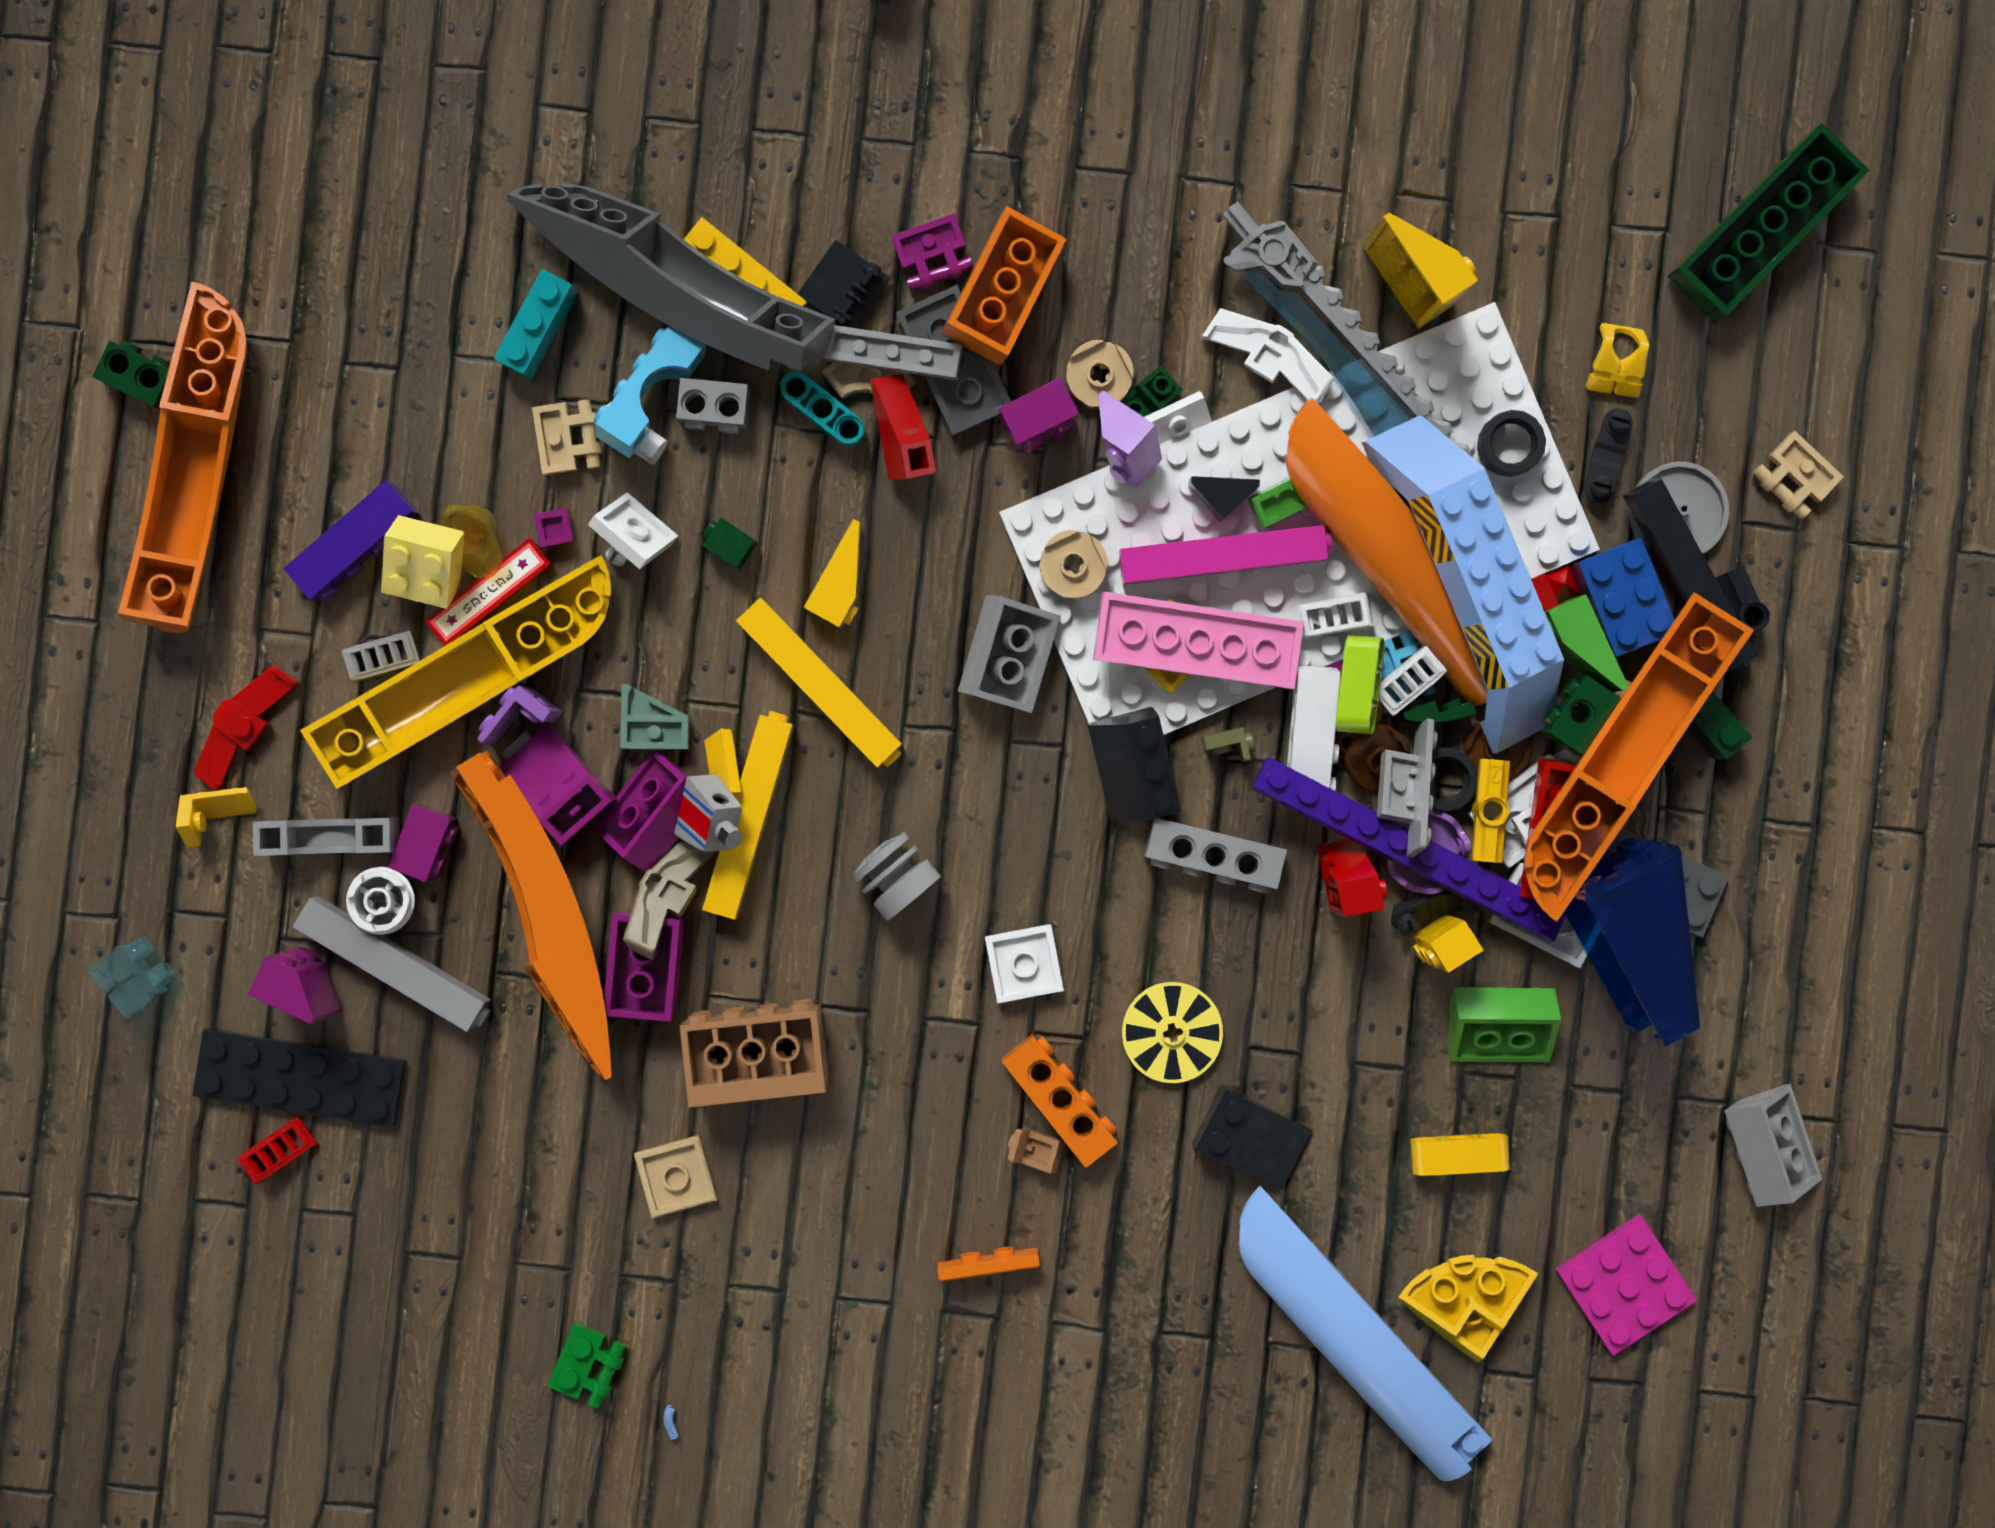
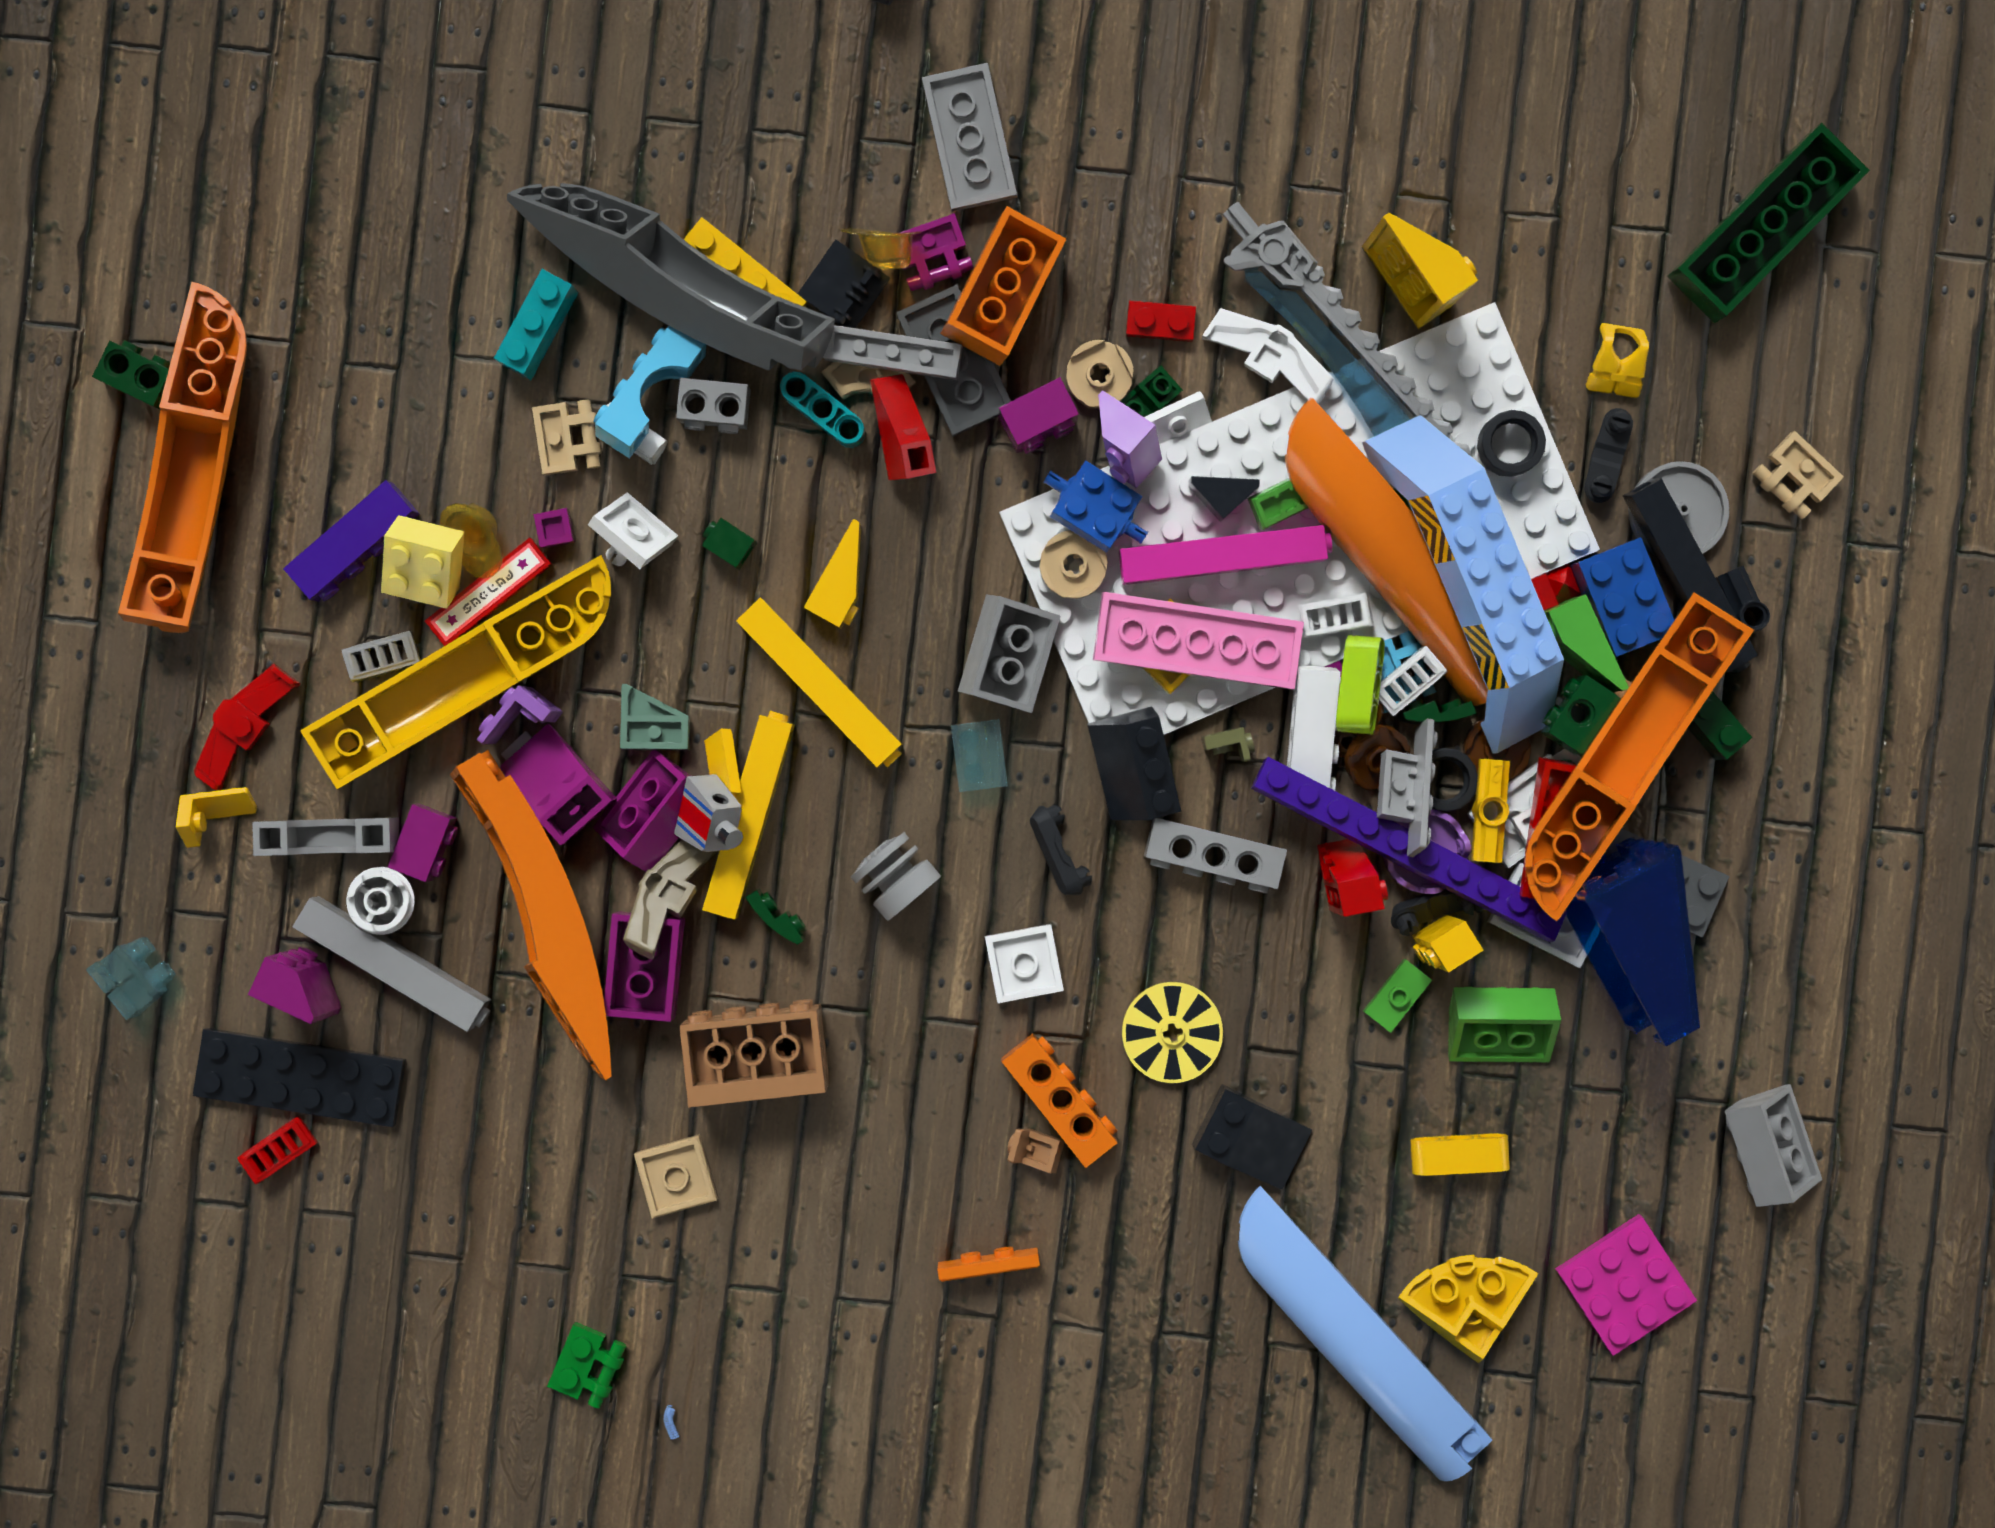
none -> dark green slope [745,889,807,945]
none -> clear yellow piece [840,228,921,270]
none -> light grey plate [922,63,1017,212]
none -> clear light blue plate [951,719,1008,792]
none -> black piece [1030,804,1092,895]
none -> blue plate [1043,460,1148,553]
none -> red plate [1126,300,1196,342]
none -> bright green plate [1363,959,1432,1033]

